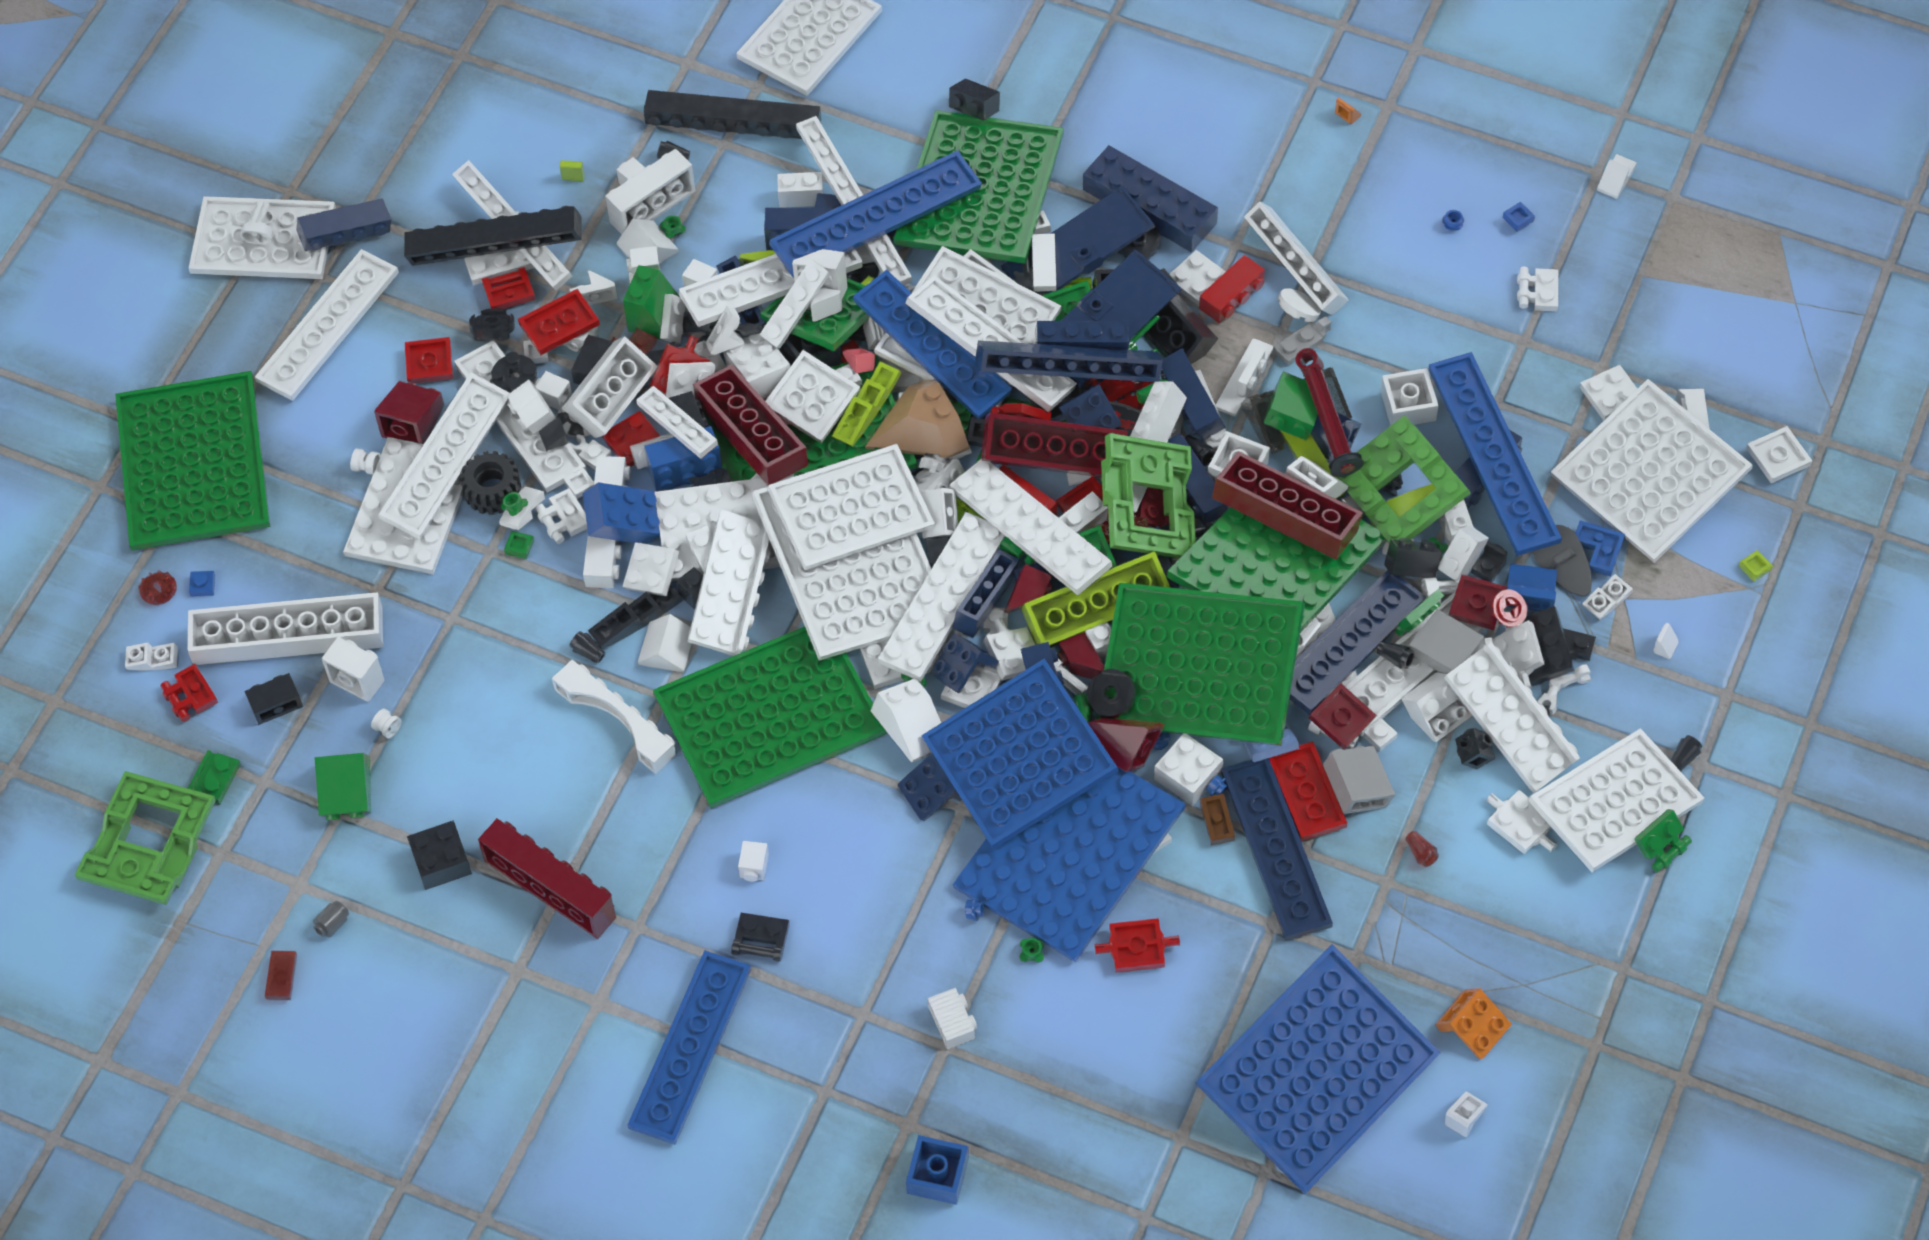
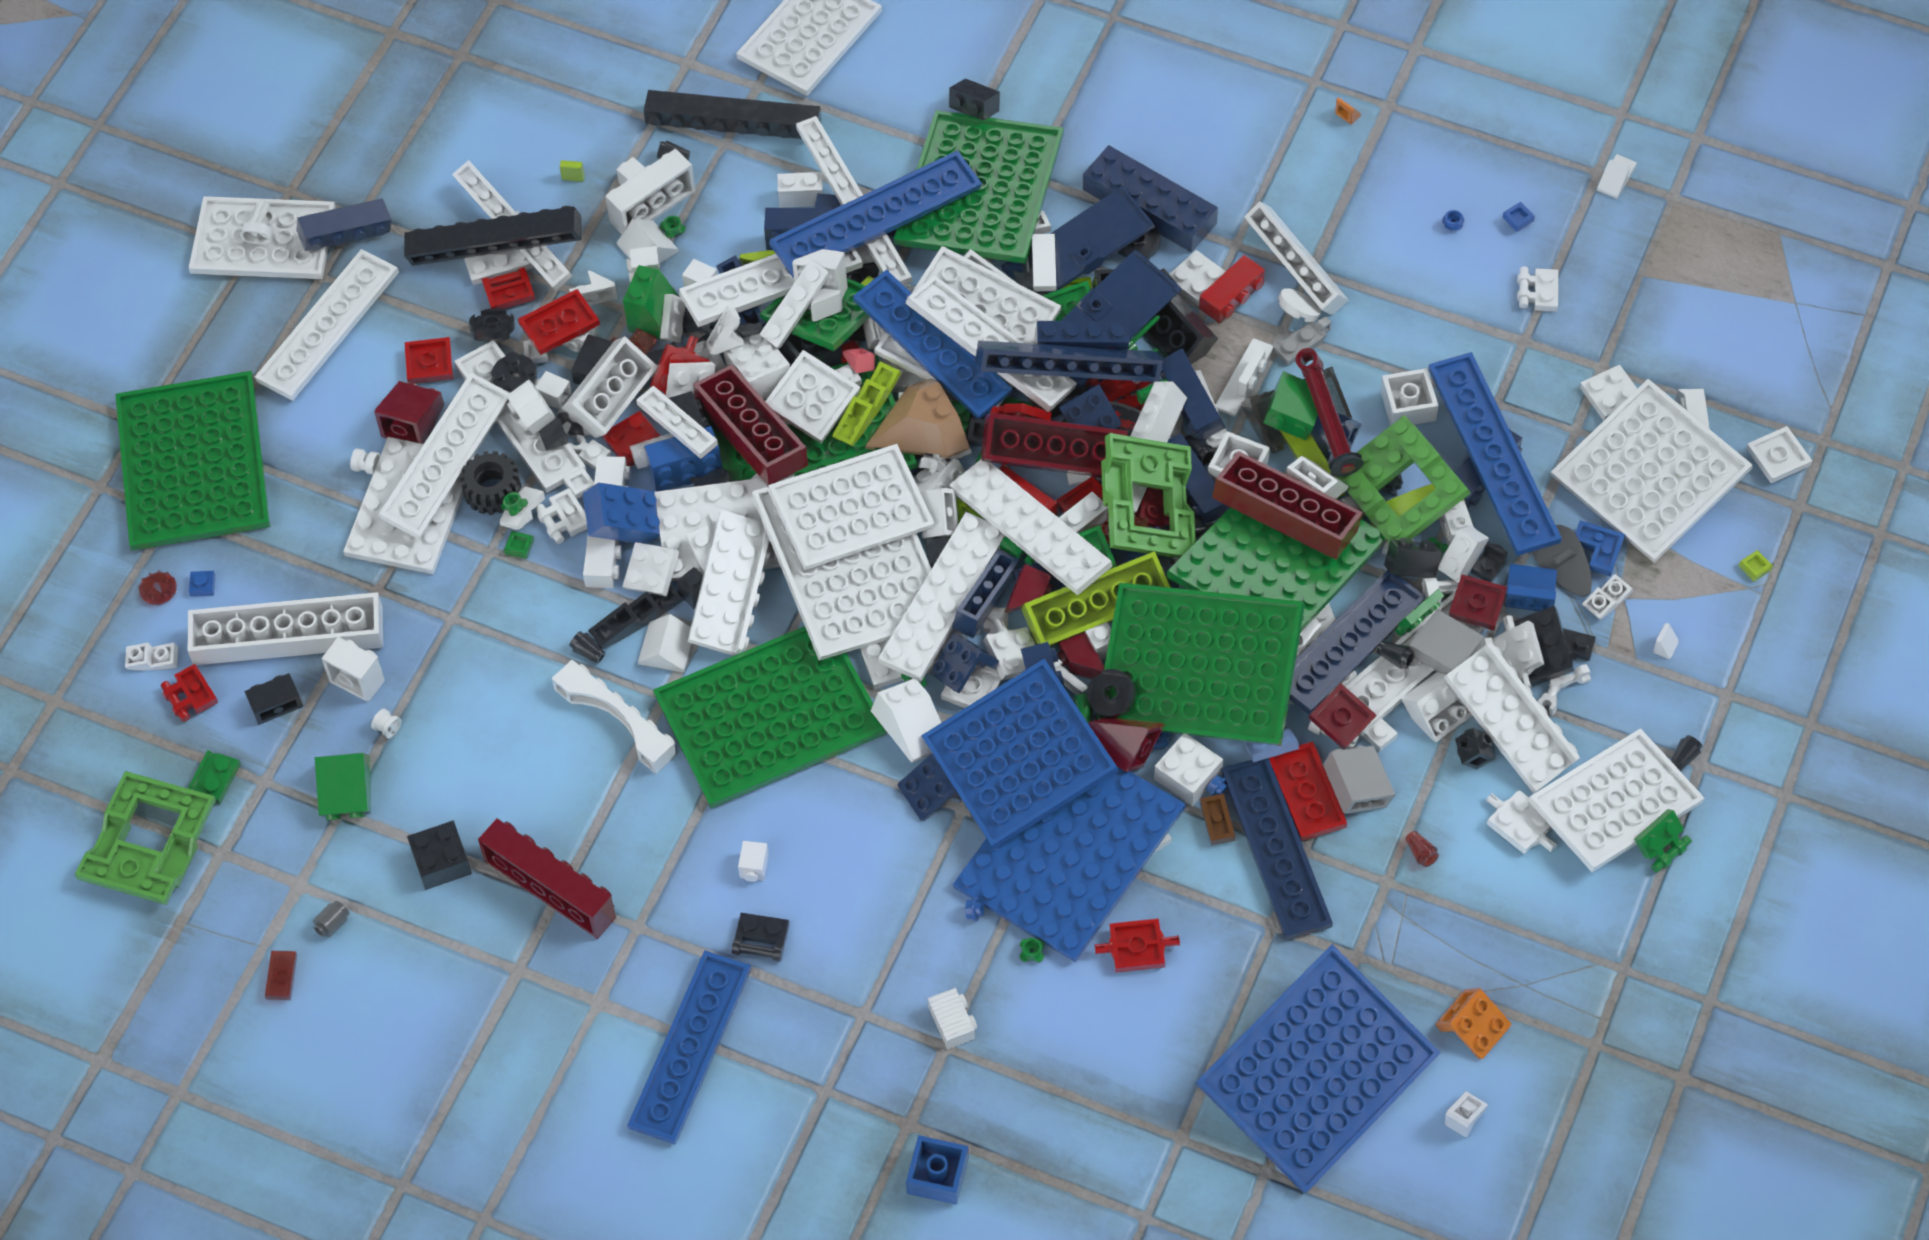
gear [1491,589,1527,628] -> none

